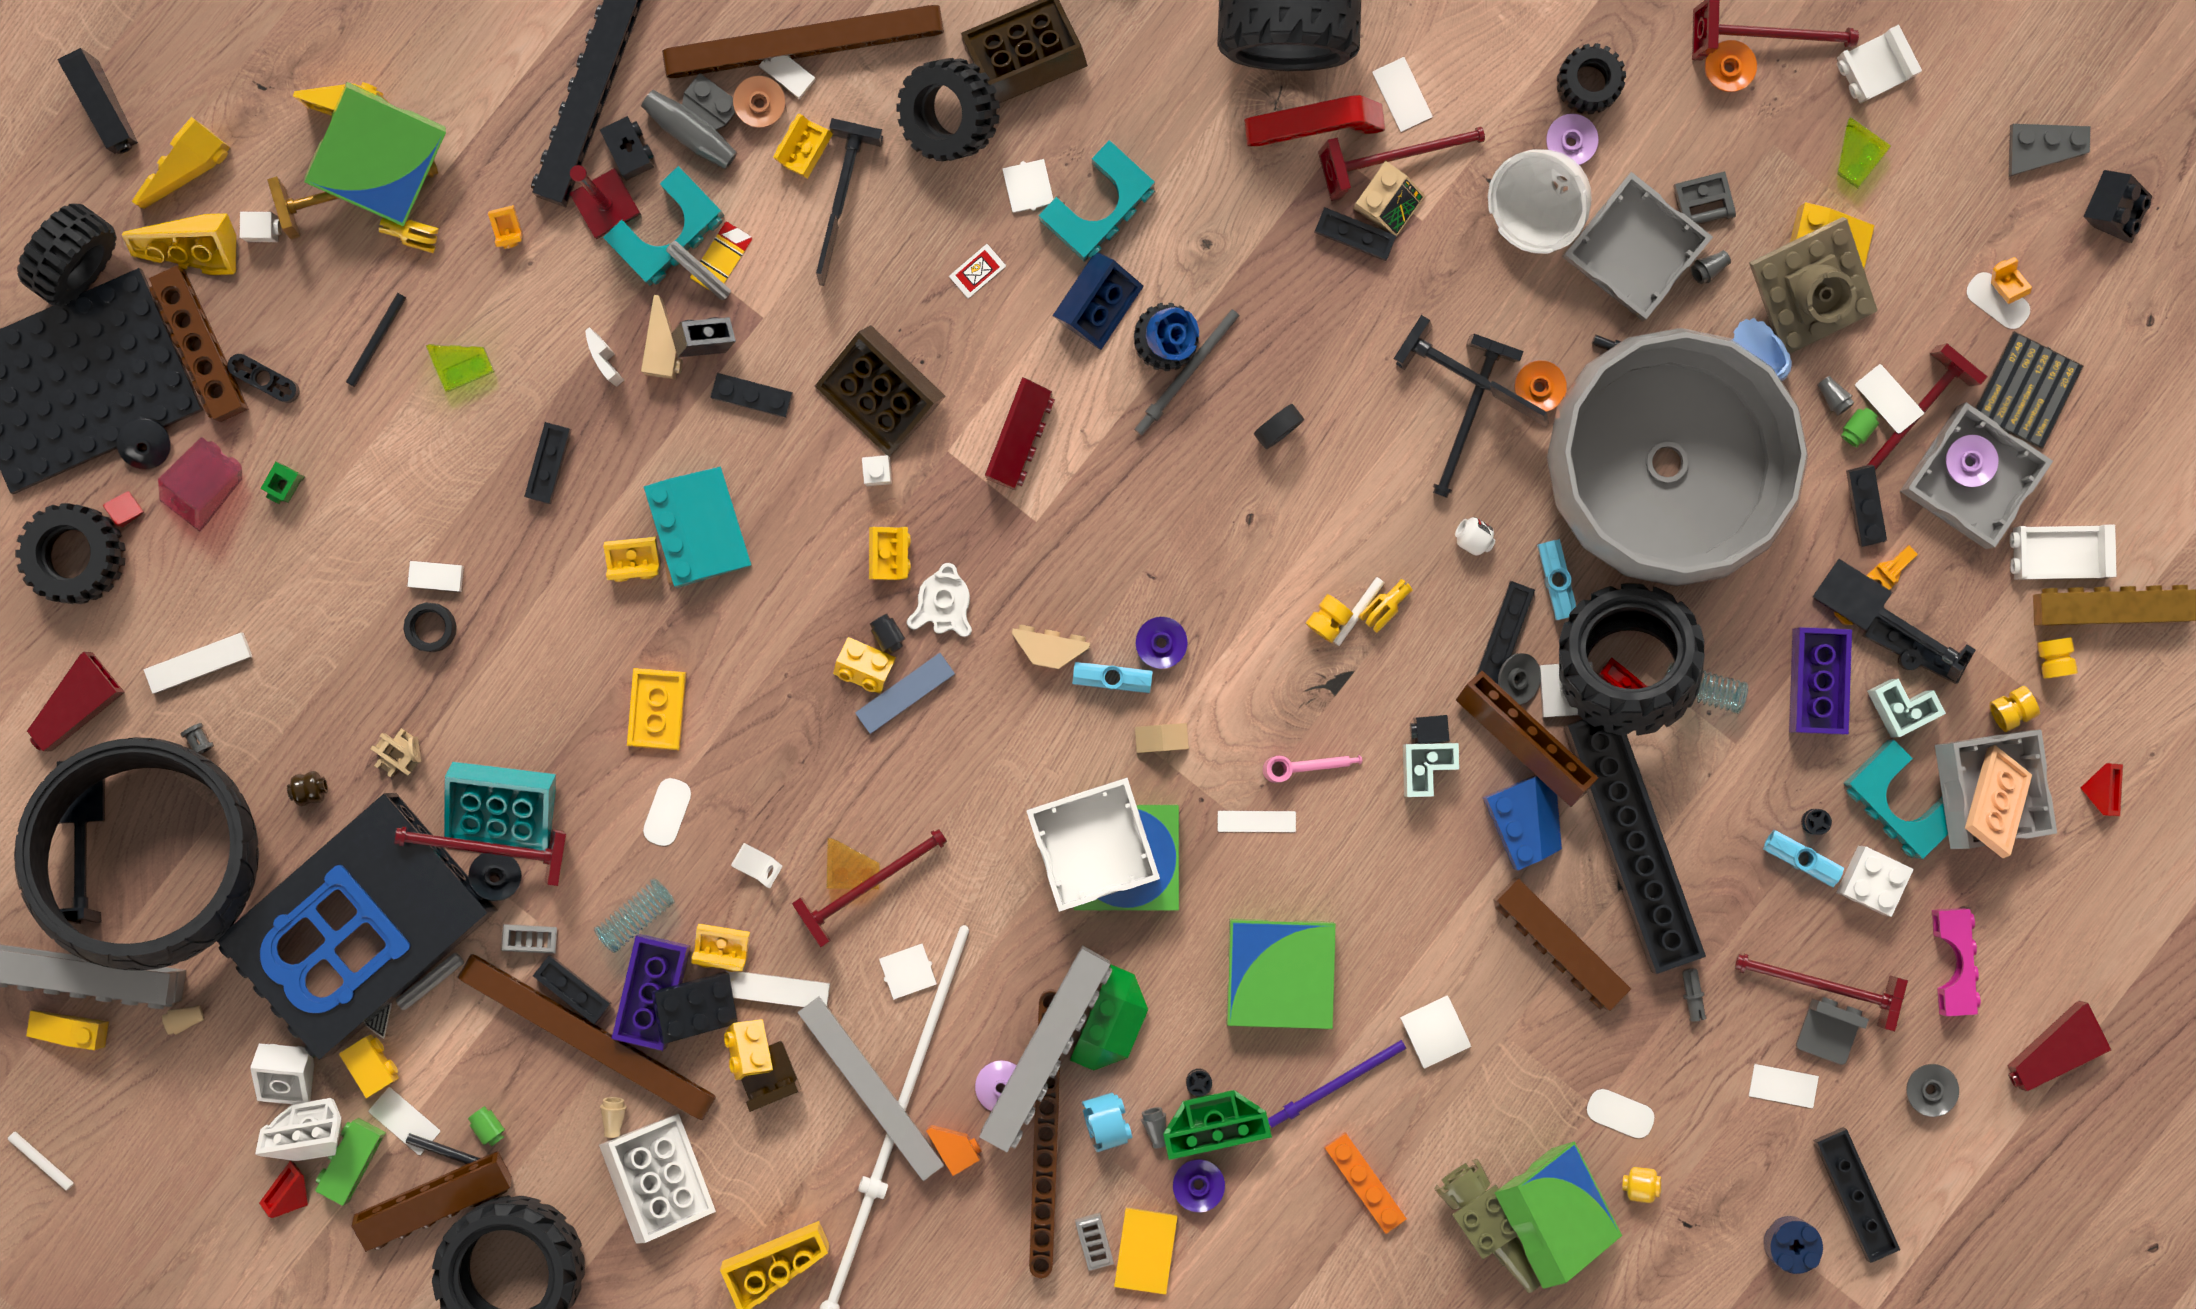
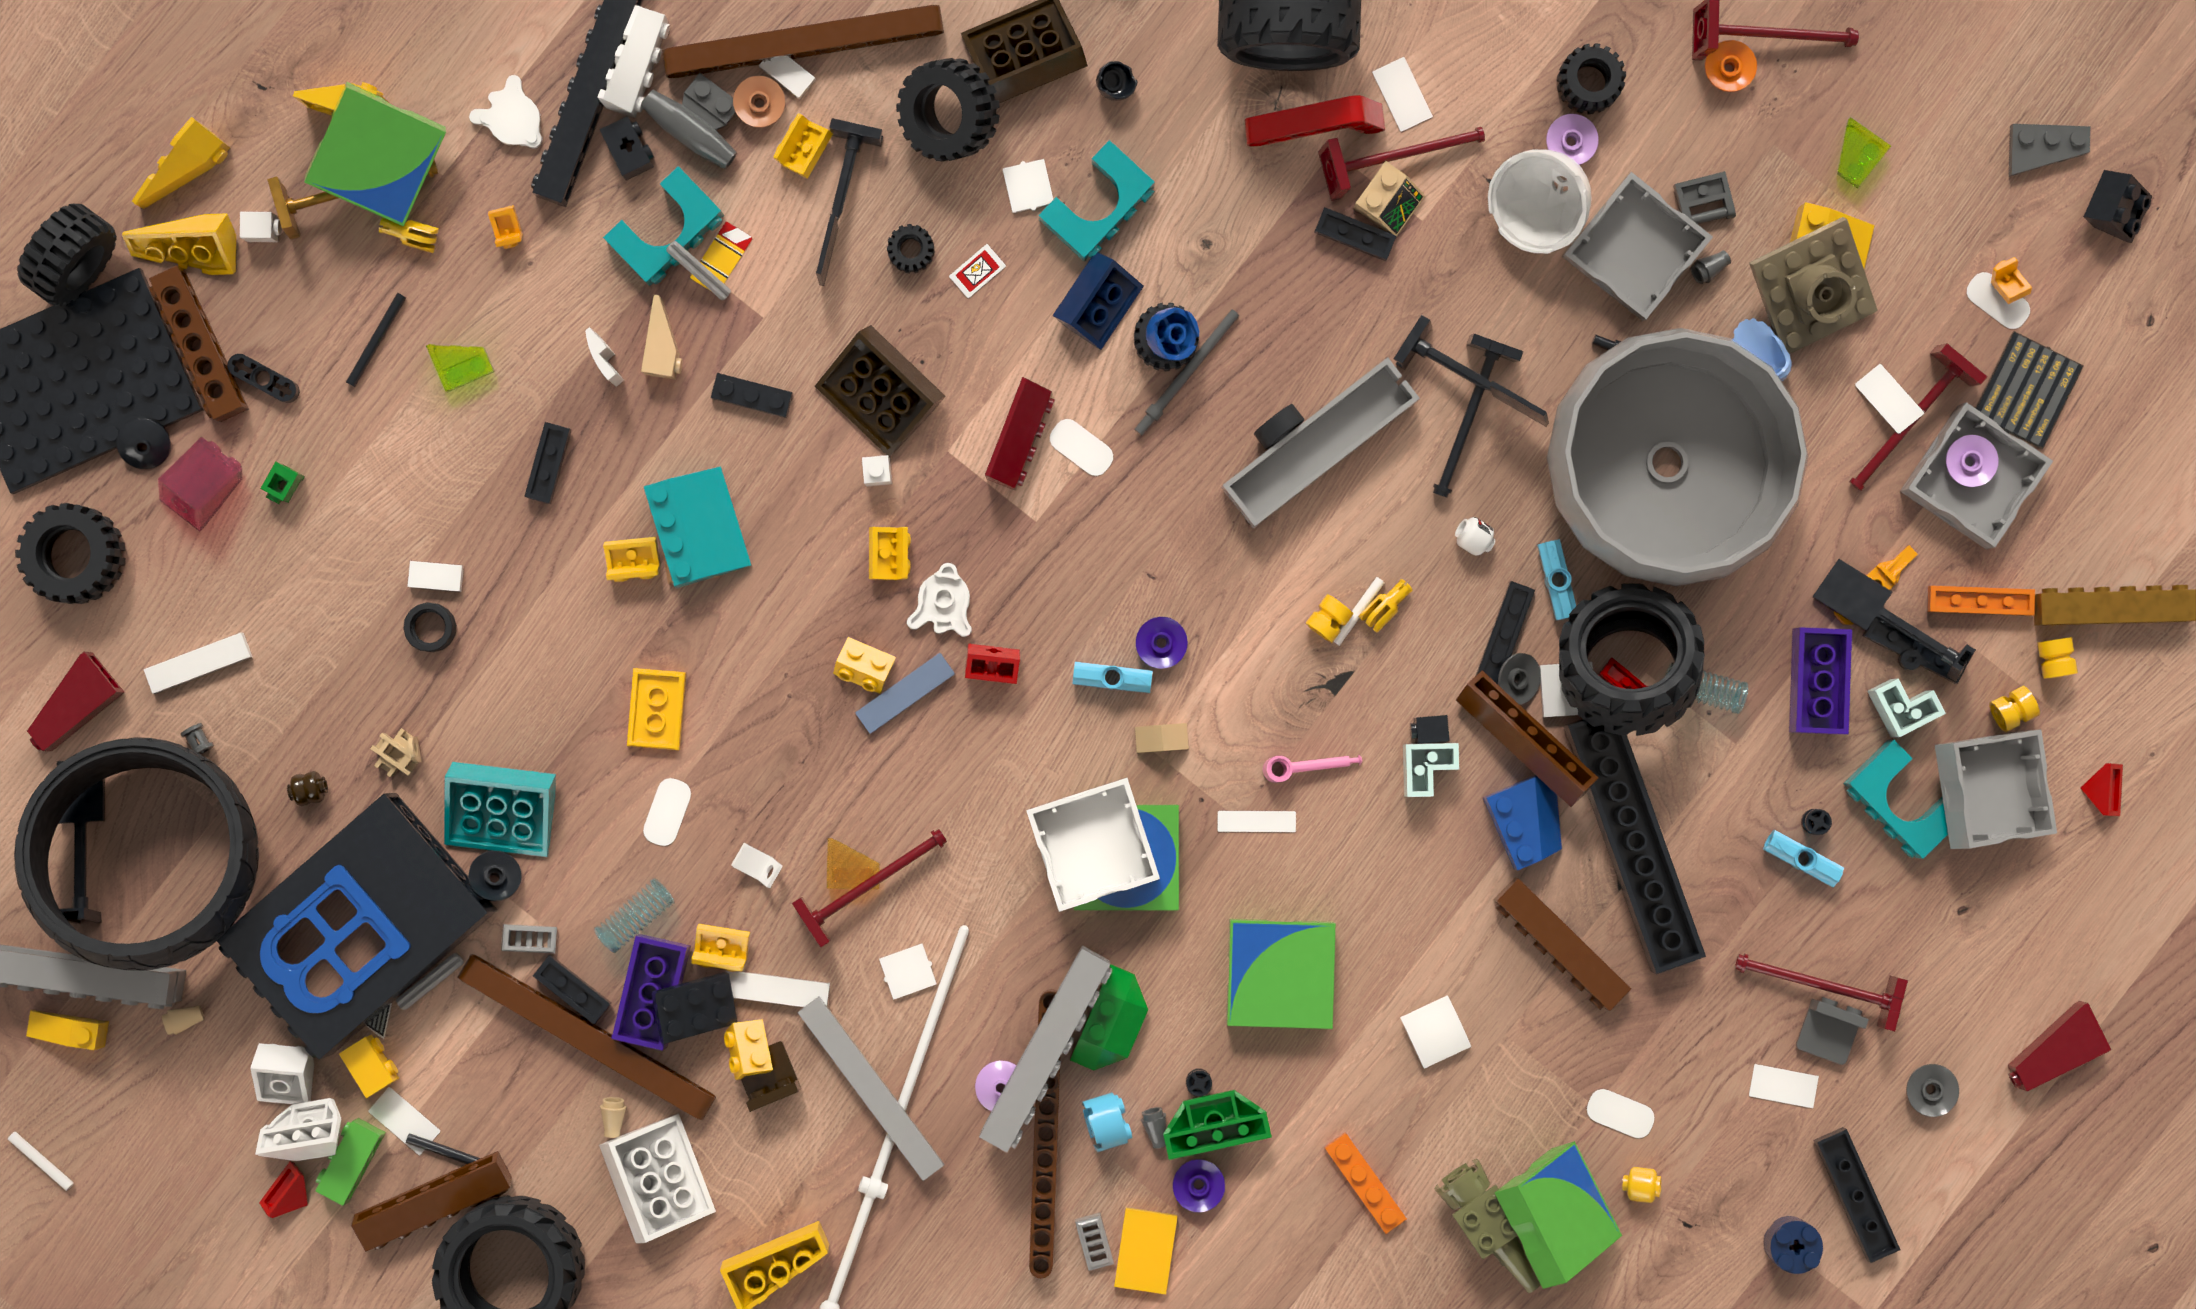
black slope [57,48,138,154] -> none
slope [103,491,144,527] -> none
dark red tile [394,826,566,886] -> none
bright green brick [468,1106,505,1147] -> none
dark red tile [570,165,641,240] -> none
brick [671,317,736,358] -> none
black brick [870,614,905,654] -> none
orange slope [926,1125,982,1176] -> none
tan slope [1012,625,1090,669] -> none
dark purple bar [1268,1040,1407,1128] -> none
orange dish [1514,360,1567,412] -> none
dark grey axle [1682,968,1707,1022] -> none
dark grey cone [1817,376,1854,416] -> none
white brick [1836,846,1914,917] -> none
white panel [1837,25,1922,104] -> none
bright green brick [1841,408,1879,448] -> none
black plate [1846,465,1887,547] -> none
dark pink arch [1932,908,1981,1016] -> none
light nougat plate [1965,745,2032,858] -> none
white panel [2010,525,2116,580] -> none
none -> white tile [469,75,543,149]
none -> white wedge [598,5,670,118]
none -> black tyre [887,224,935,274]
none -> red brick [965,644,1020,684]
none -> white sticker [1050,419,1113,476]
none -> black hair [1096,61,1138,101]
none -> light grey piece [1222,357,1420,529]
none -> orange plate [1927,586,2035,616]

